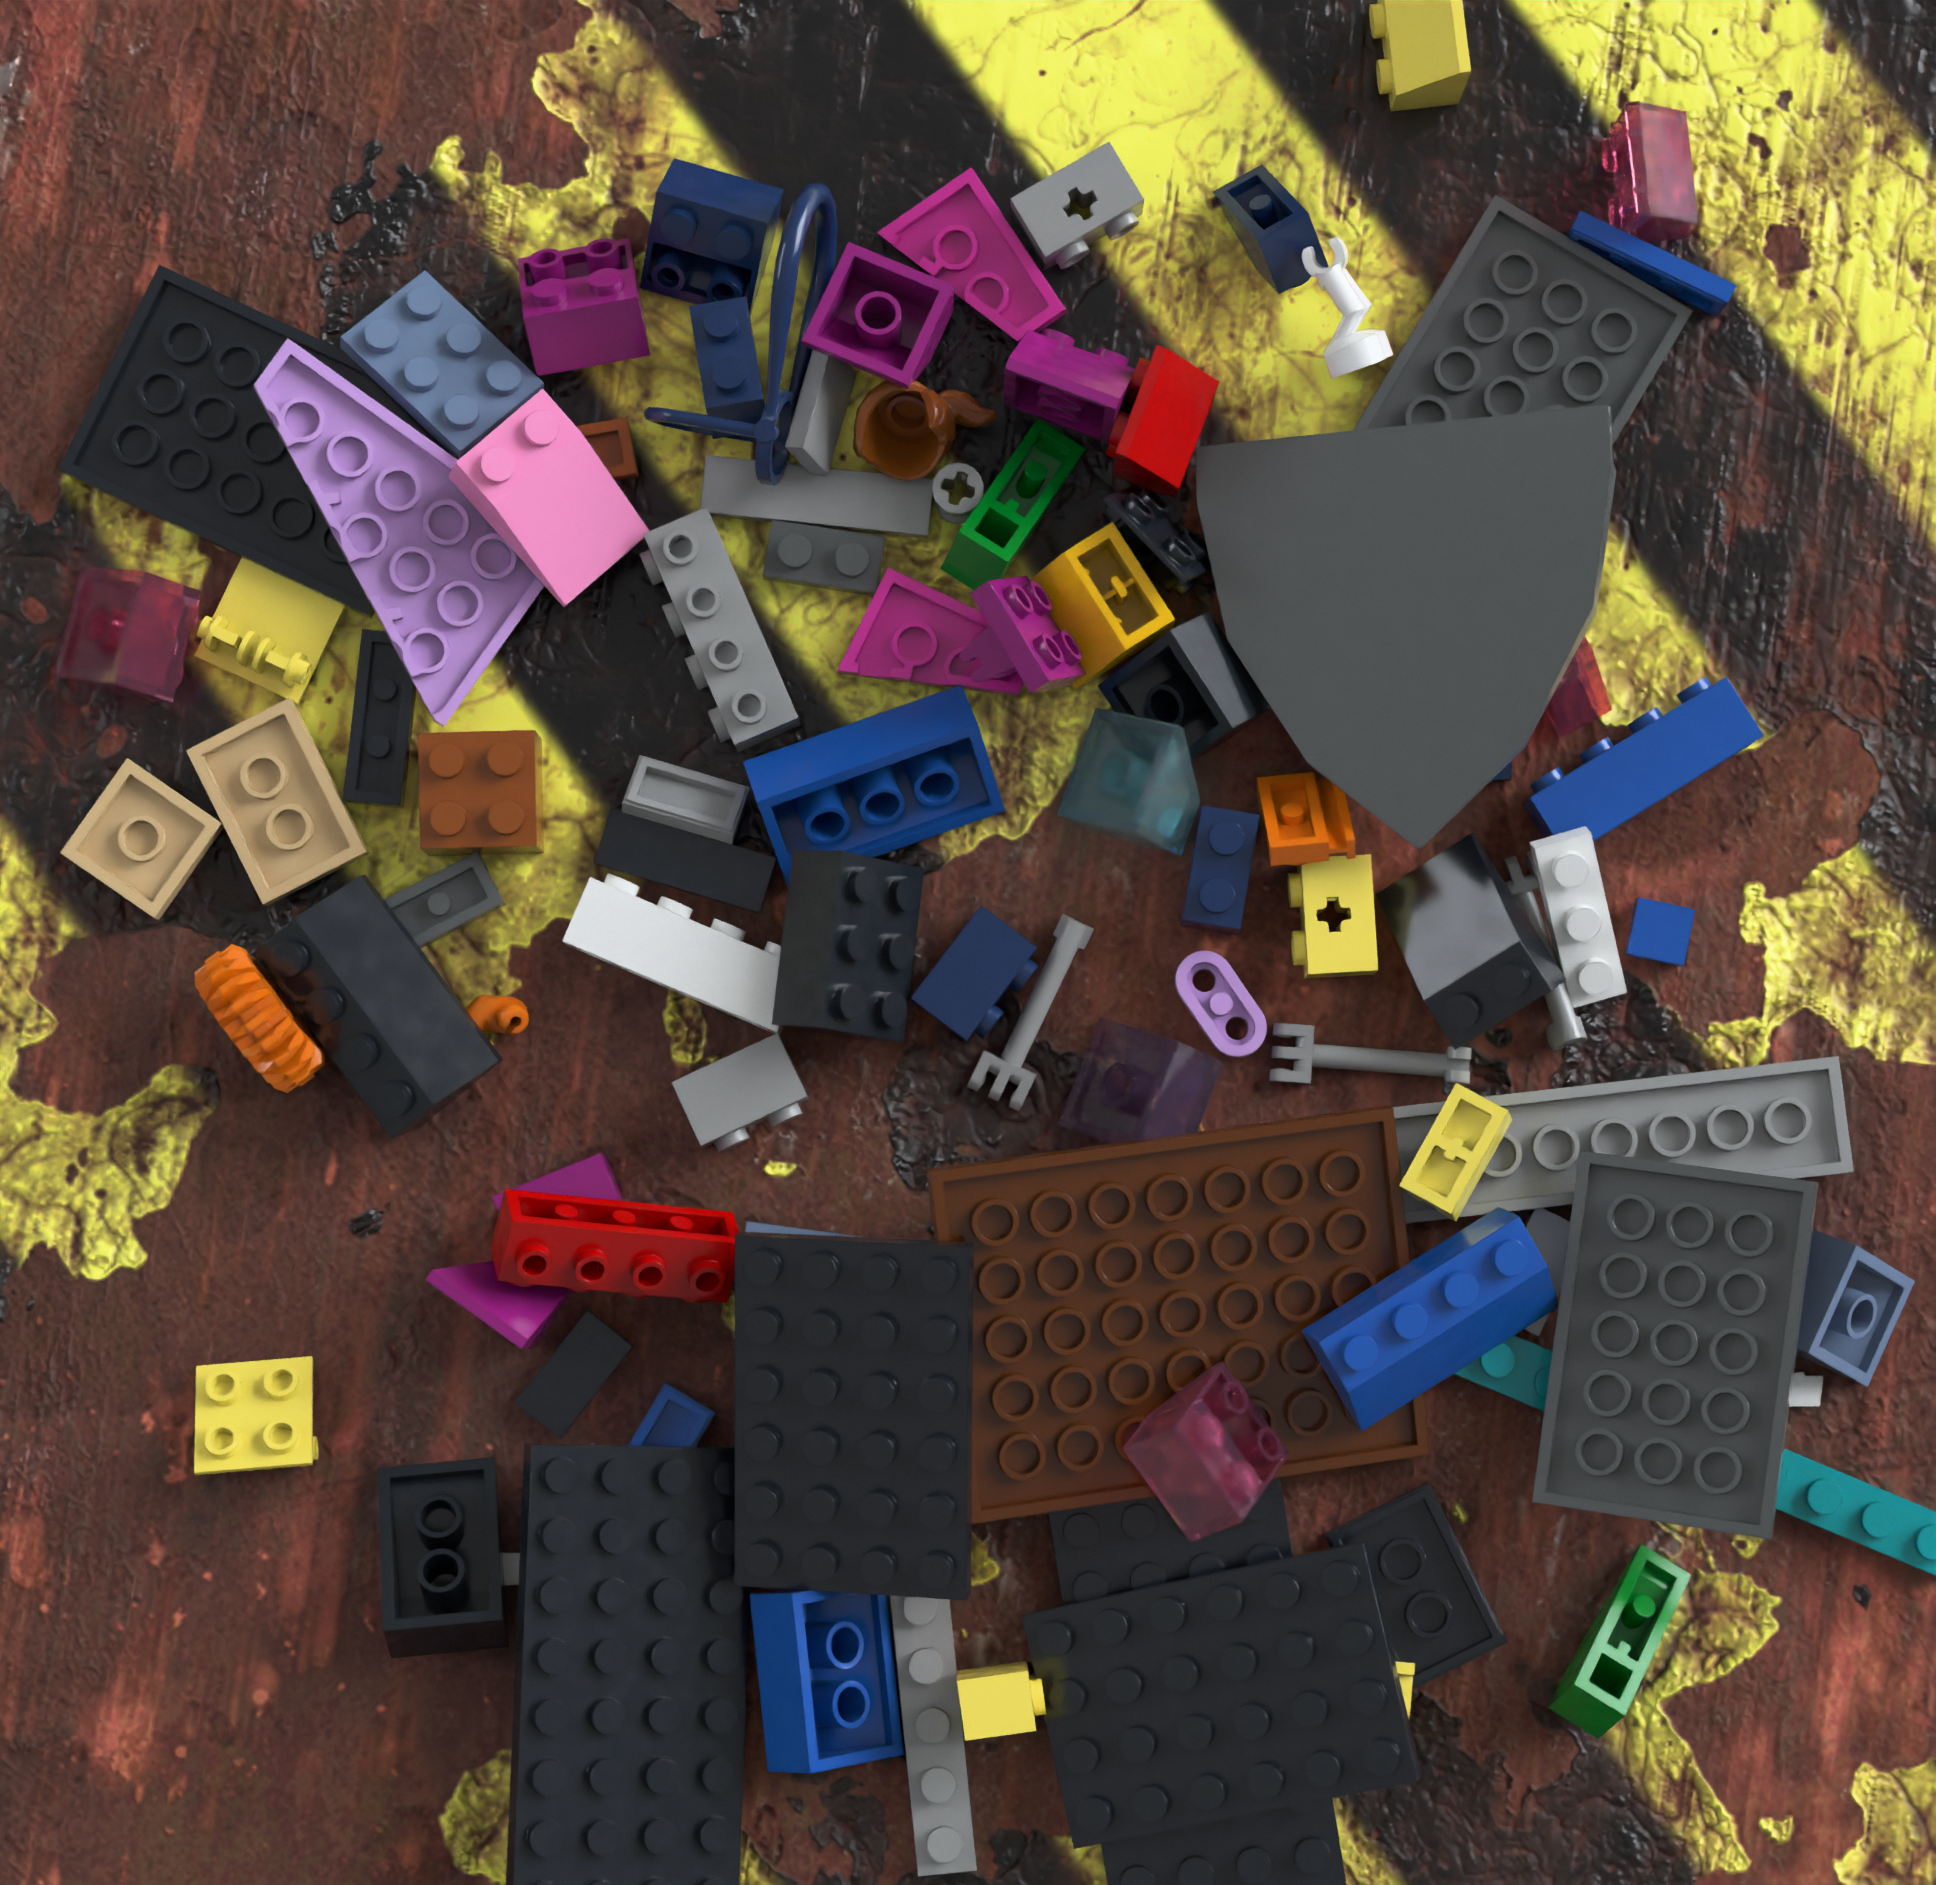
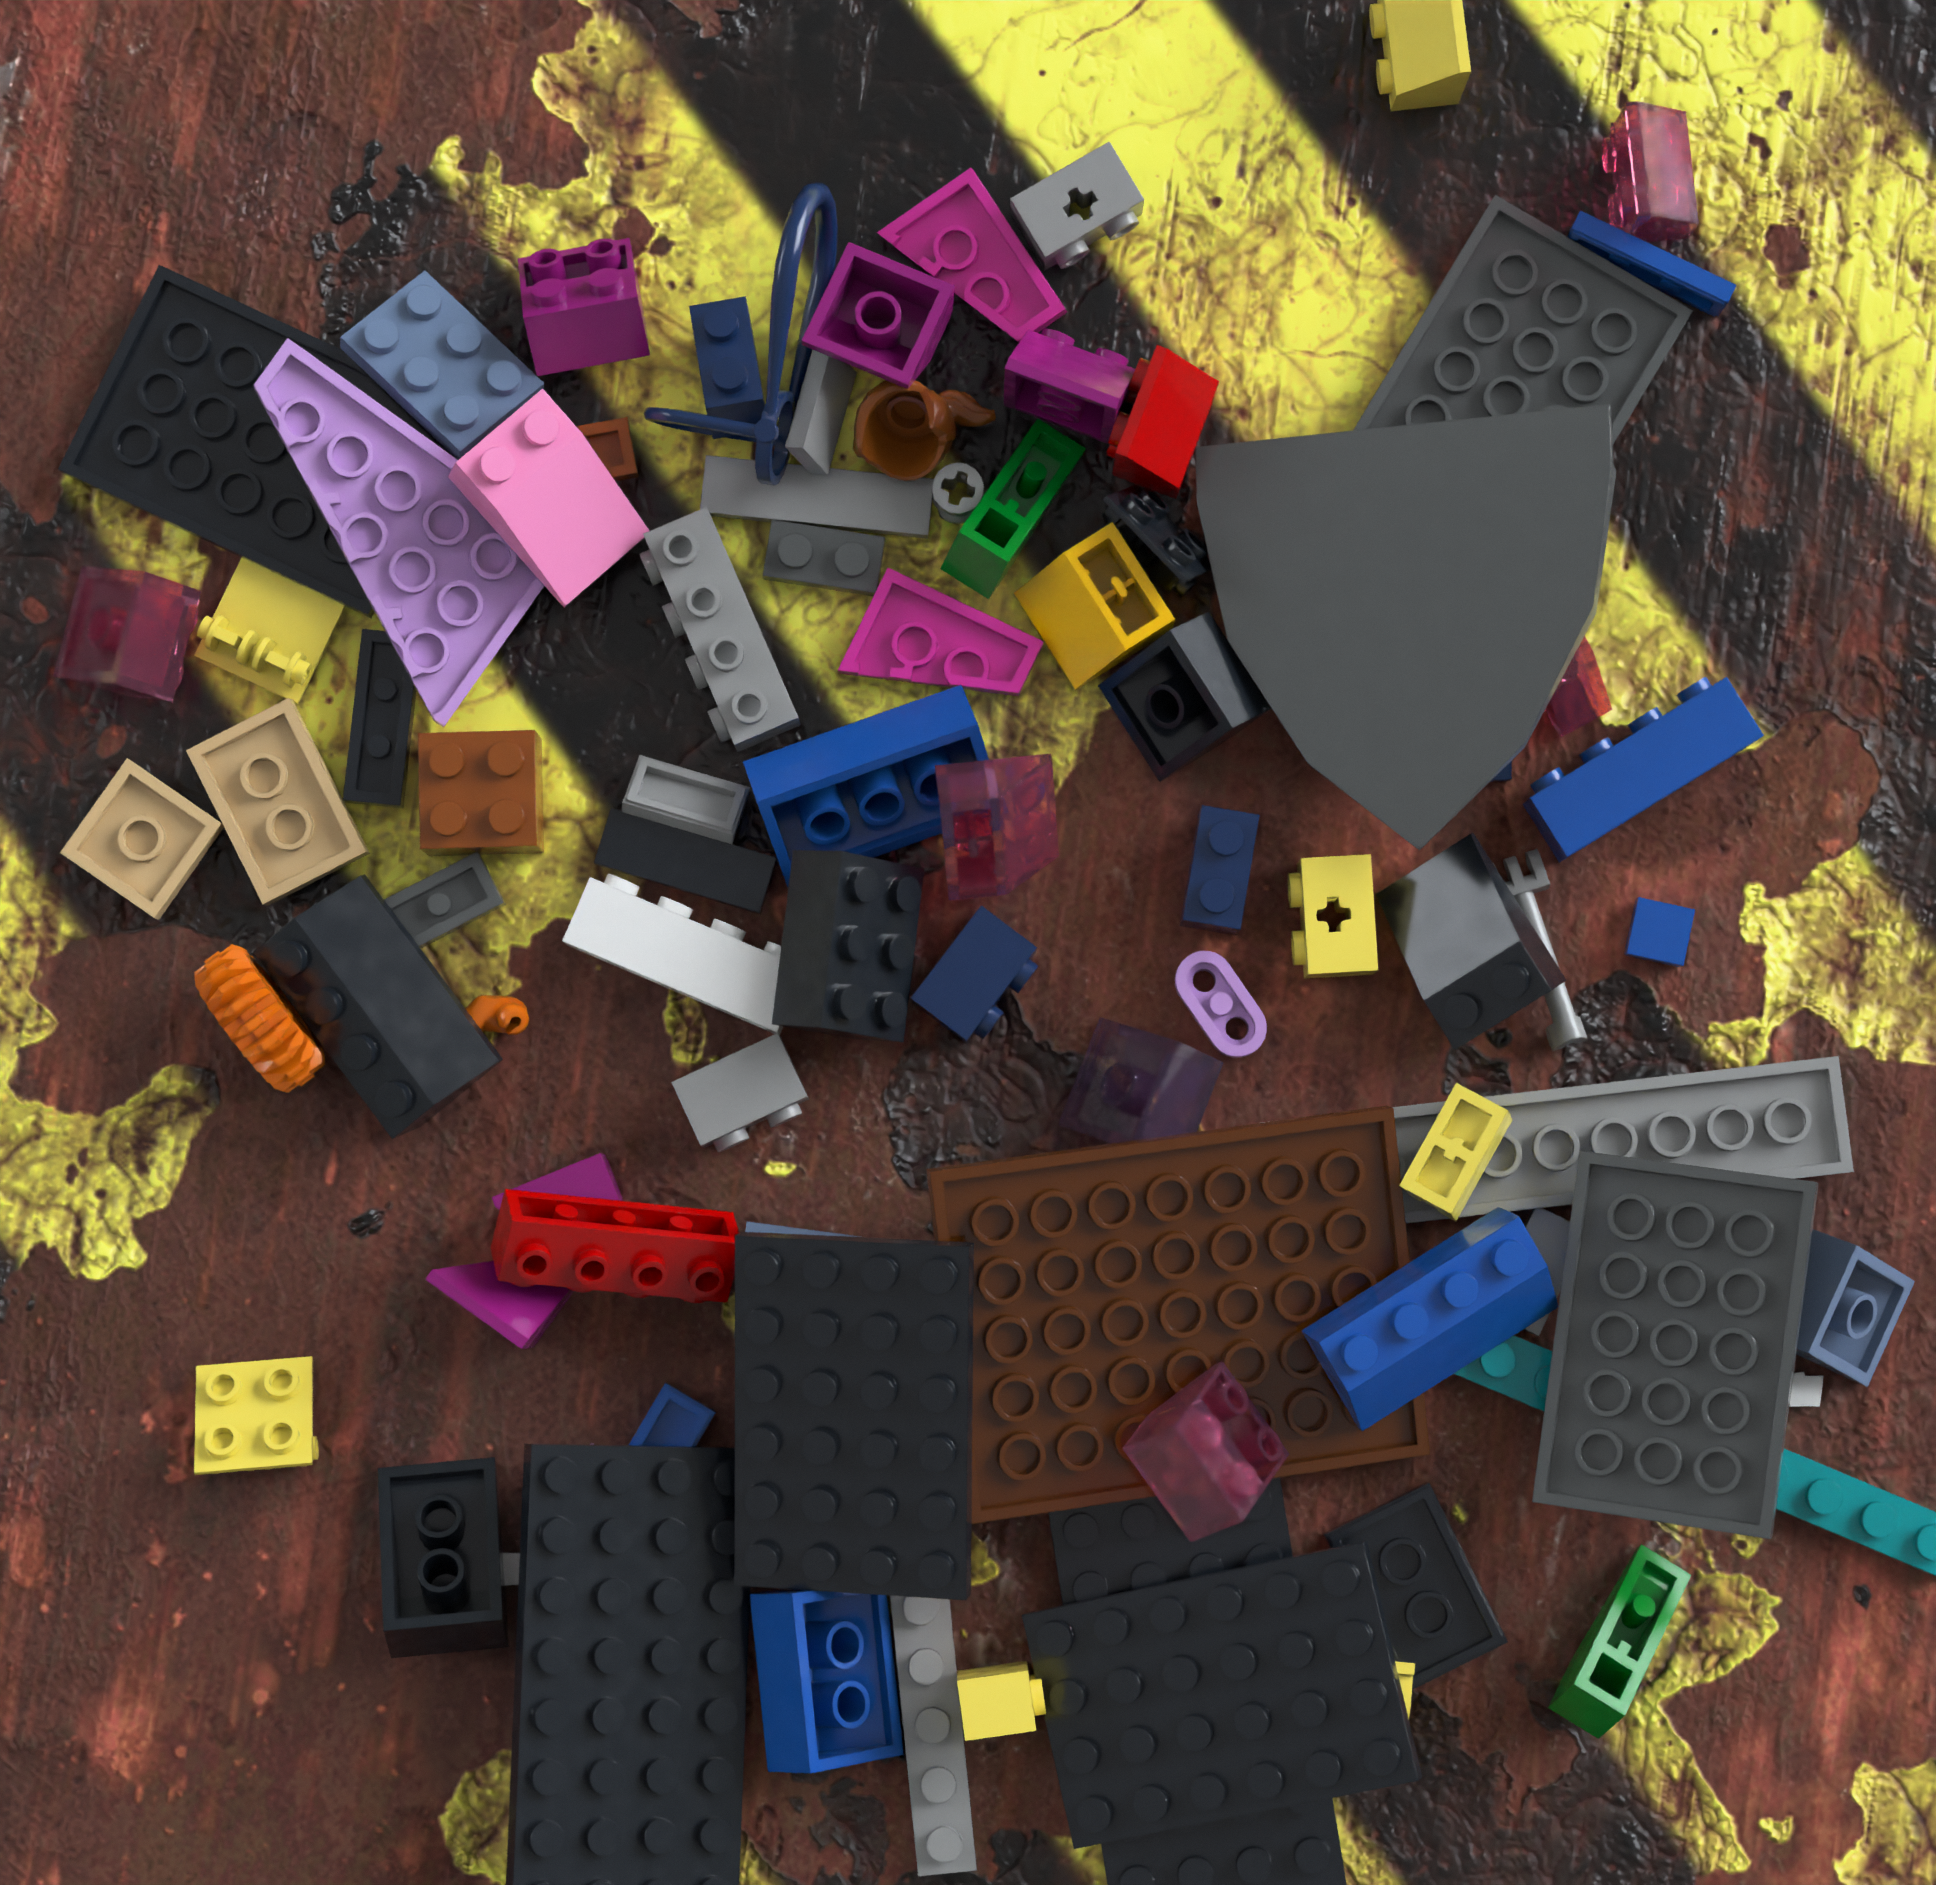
black tile [515,1310,634,1439] -> none
dark blue slope [639,158,784,316] -> none
magenta plate [959,576,1086,693] -> none
light grey hinge [967,914,1094,1112] -> none
clear light blue slope [1057,708,1201,856] -> none
dark blue slope [1213,165,1329,294] -> none
orange plate [1257,772,1356,866] -> none
light grey hinge [1269,1023,1472,1085] -> none
white piece [1302,237,1393,378] -> none
white plate [1529,826,1627,1008] -> none
none -> clear pink slope [935,753,1059,901]

